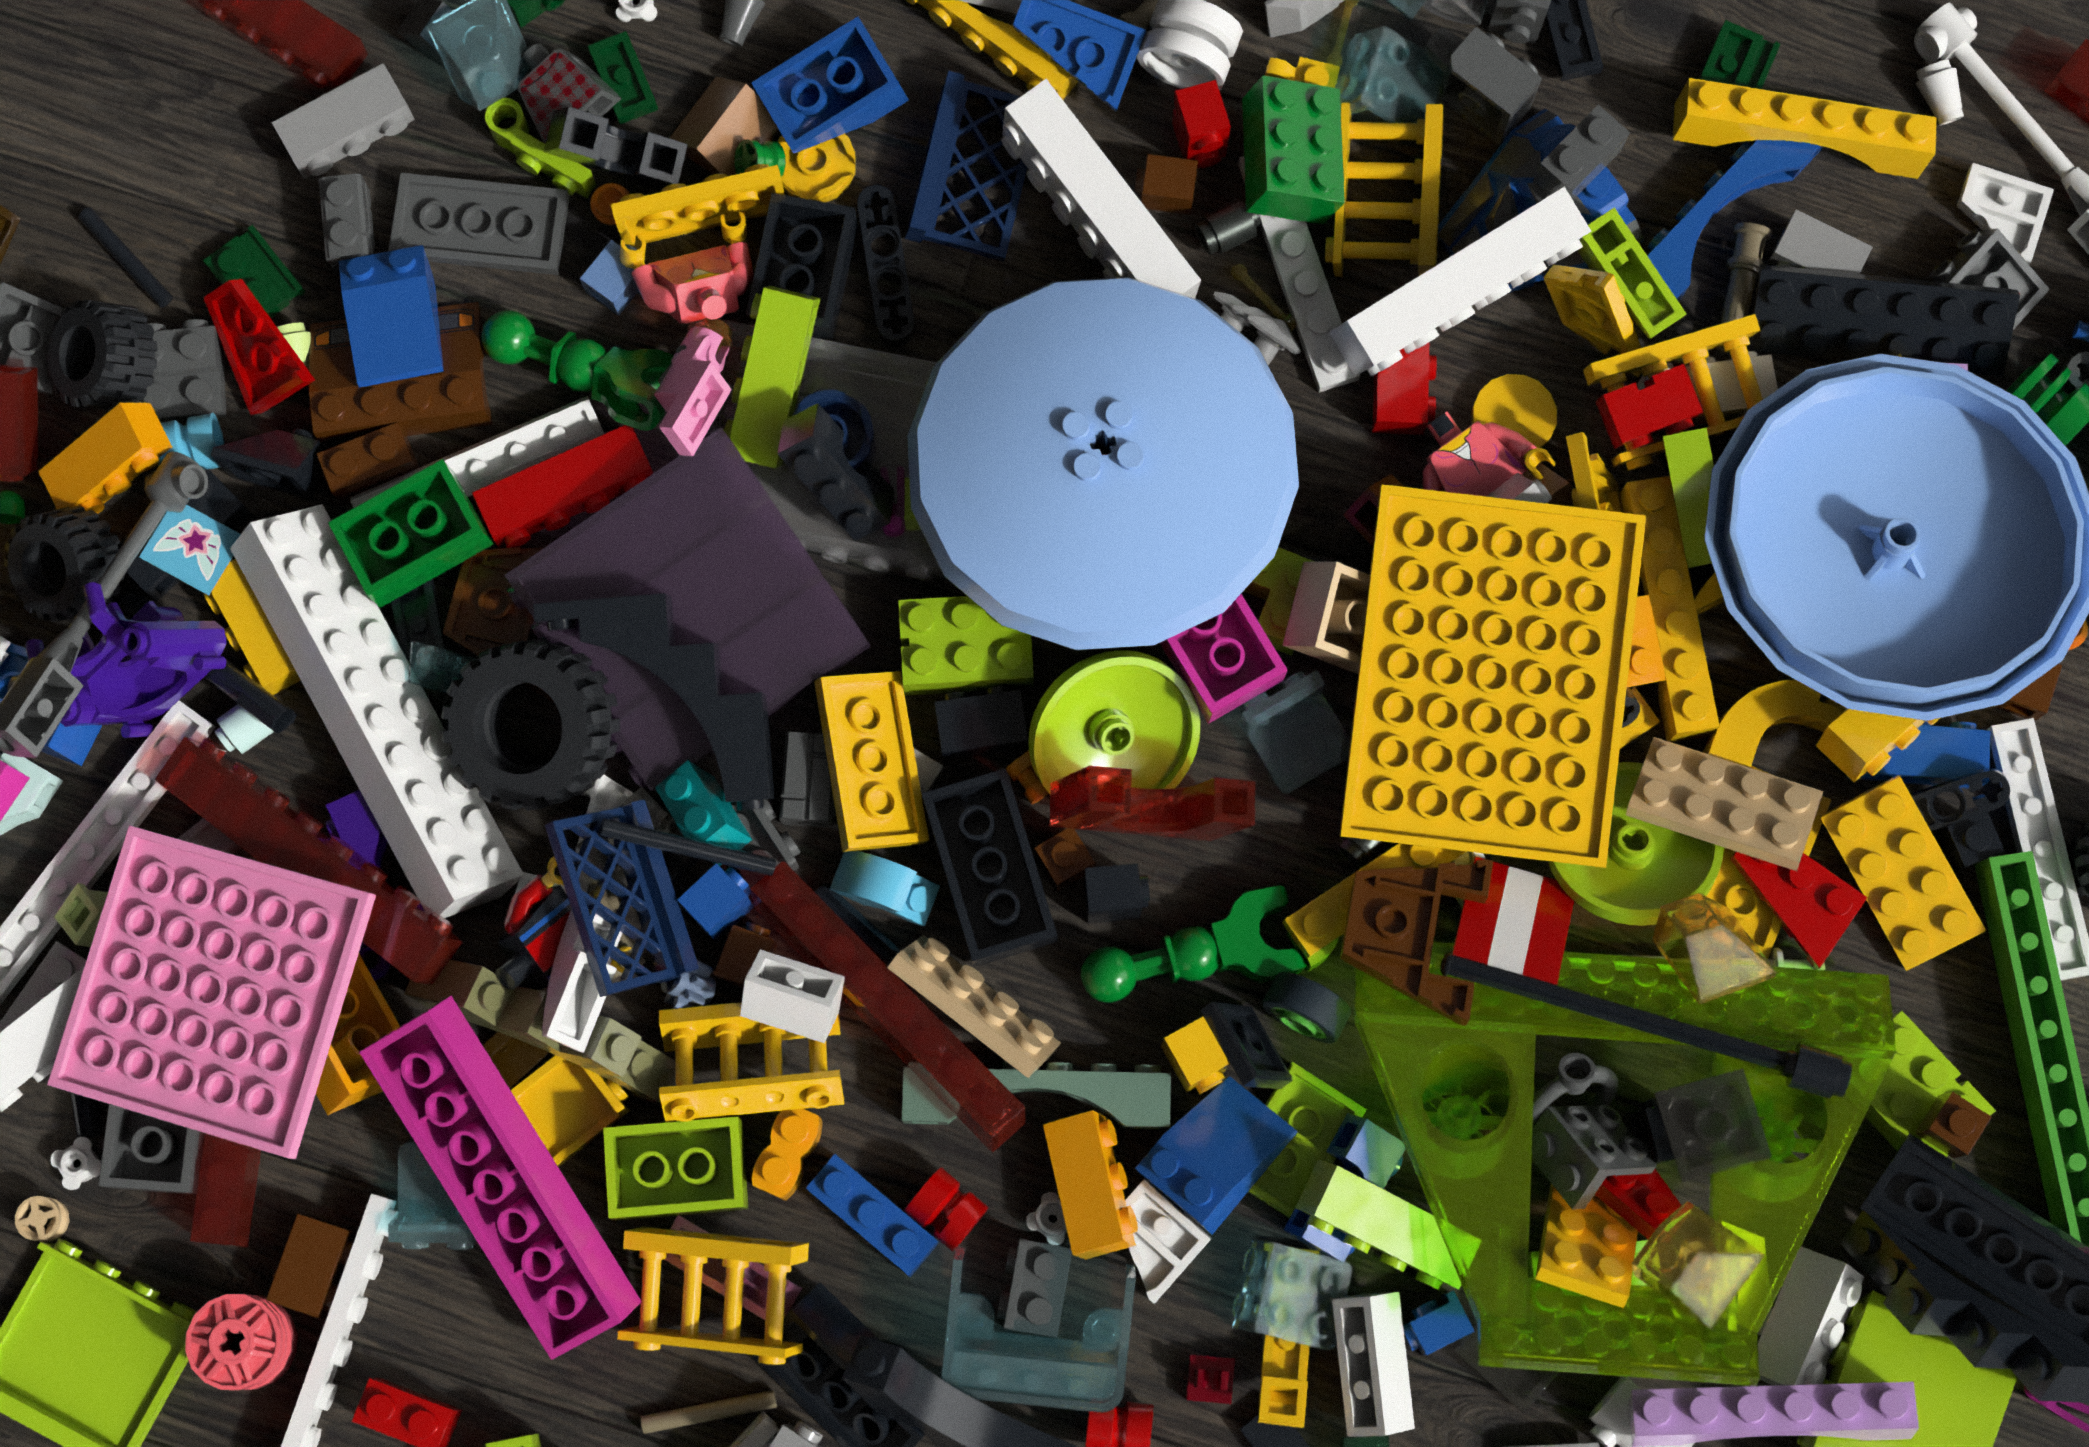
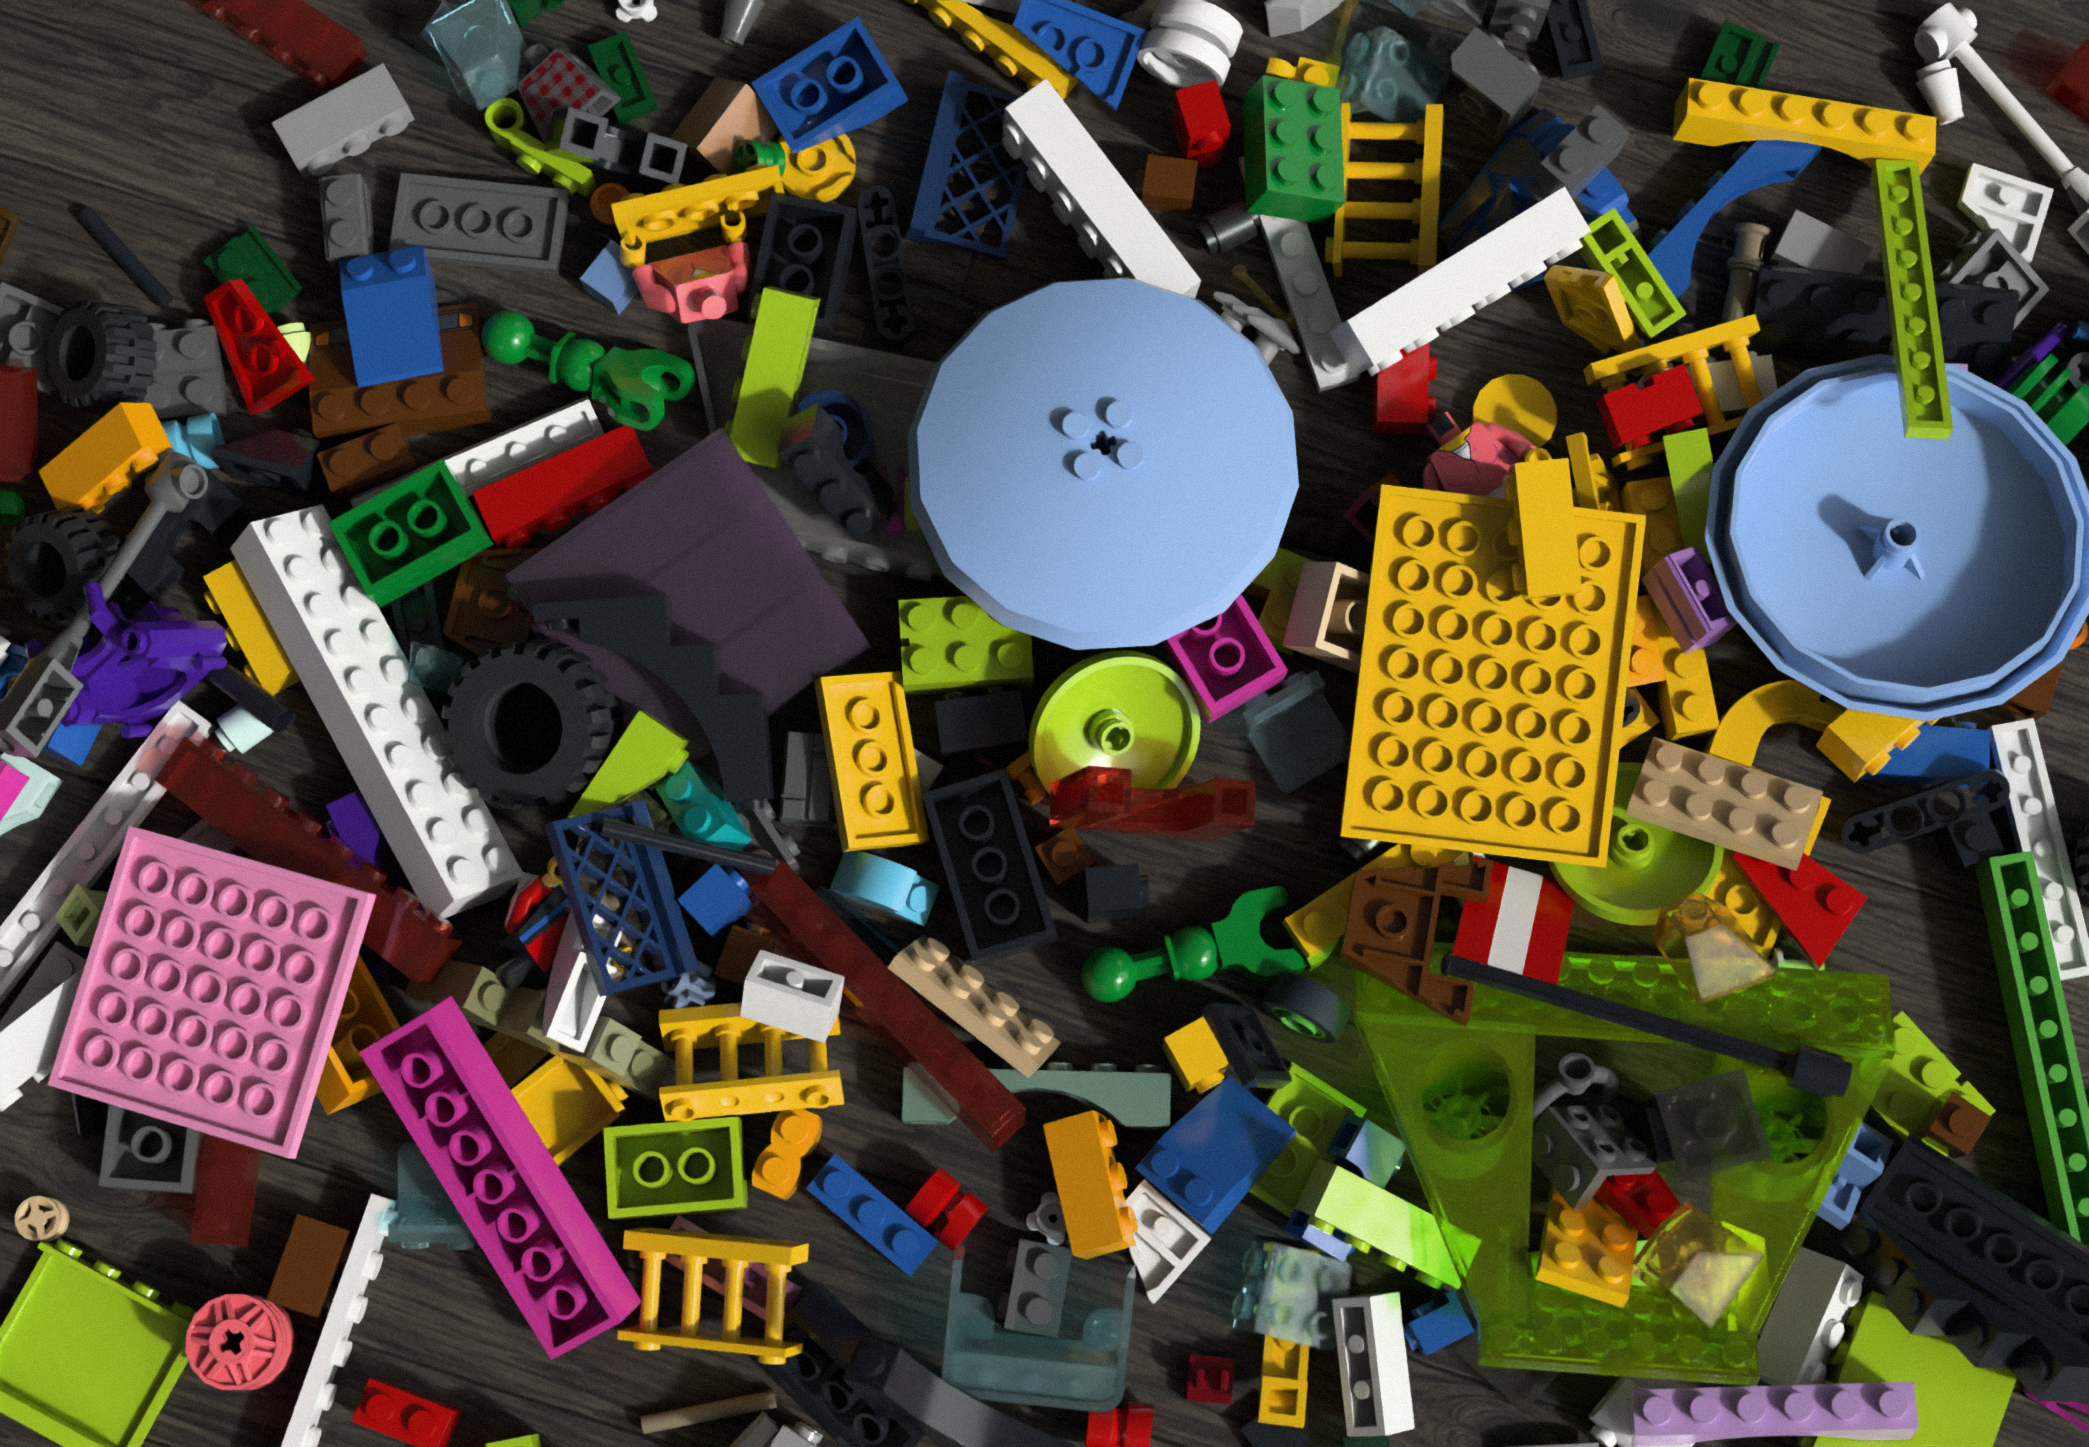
white plate [51,1137,102,1190] -> none
medium azure sticker [139,505,241,595] -> none
bright pink plate [654,318,734,456] -> none
yellow plate [1820,775,1986,971] -> none
none -> lime slope [567,710,690,818]
none -> yellow brick [1503,458,1582,600]
none -> brick [1641,546,1738,654]
none -> medium blue brick [1803,1117,1894,1230]
none -> lime plate [1872,159,1953,440]
none -> dark purple bar [1991,321,2069,391]

